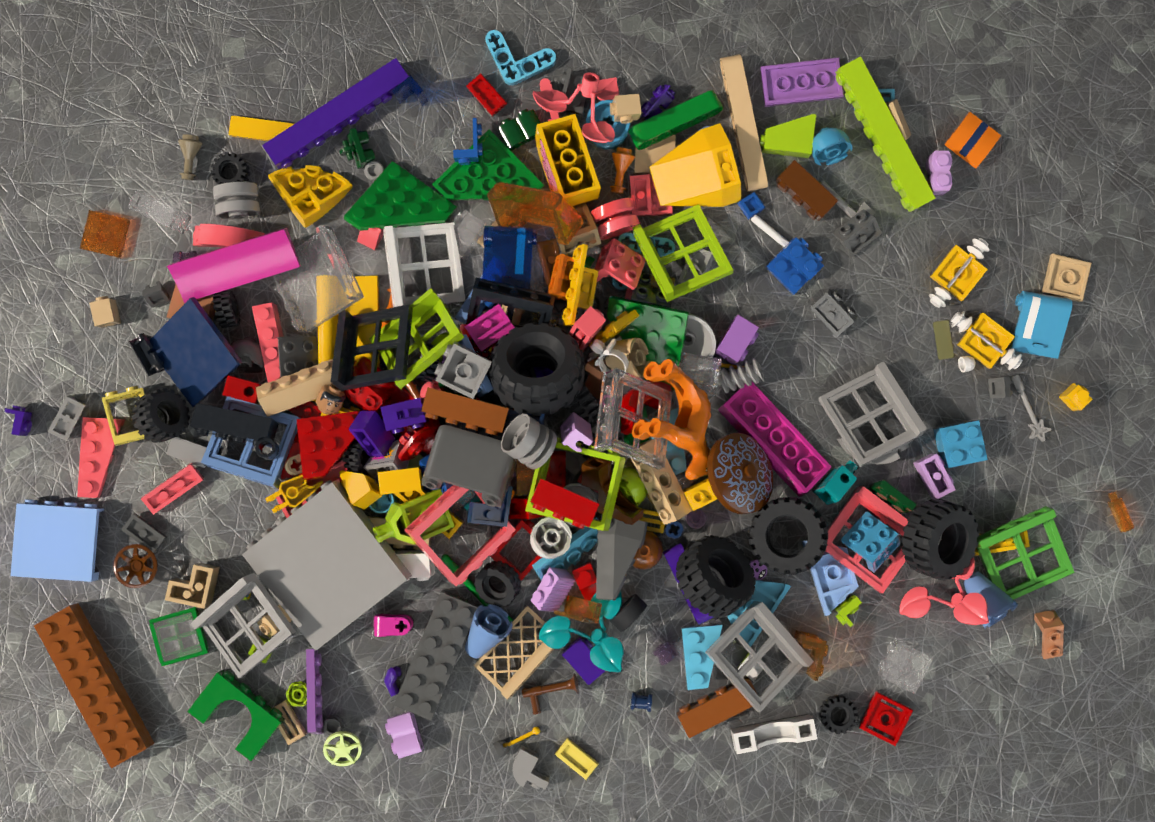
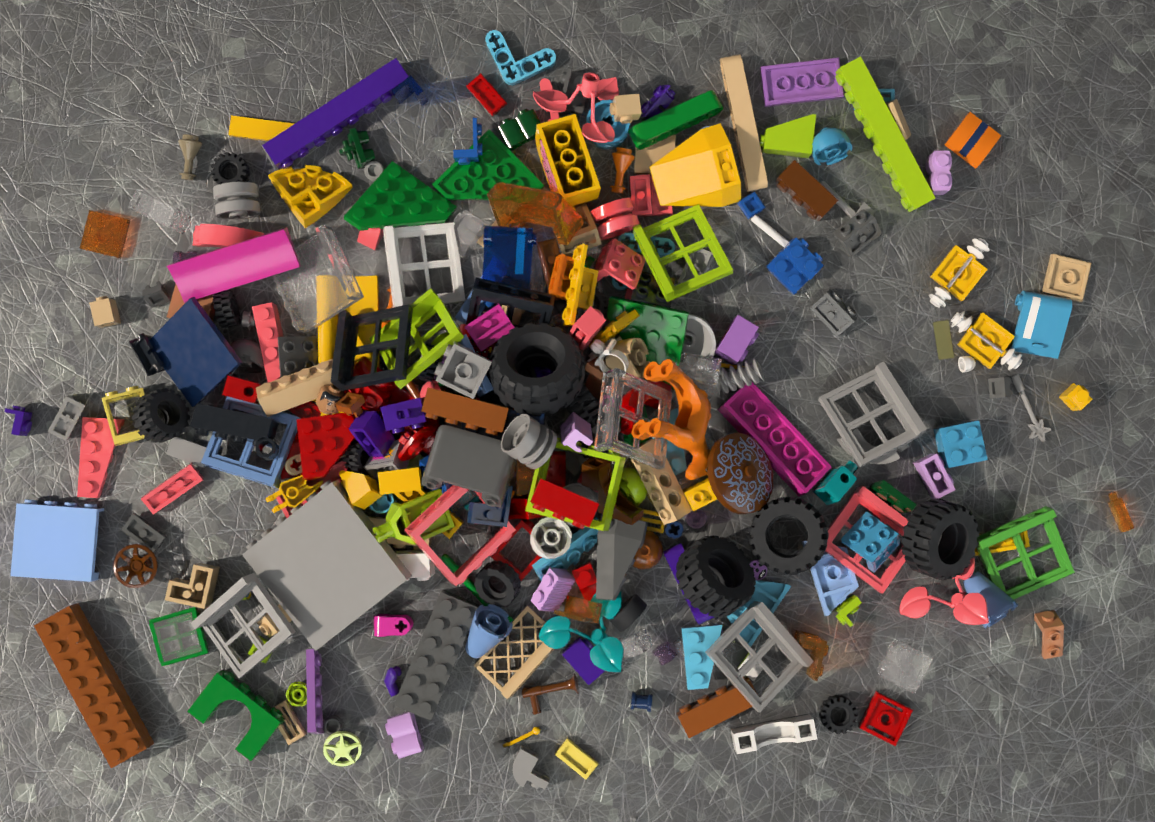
none -> light grey plate [242,310,256,330]
none -> dark orange tile [335,392,365,418]
none -> clear bracket [619,628,653,659]

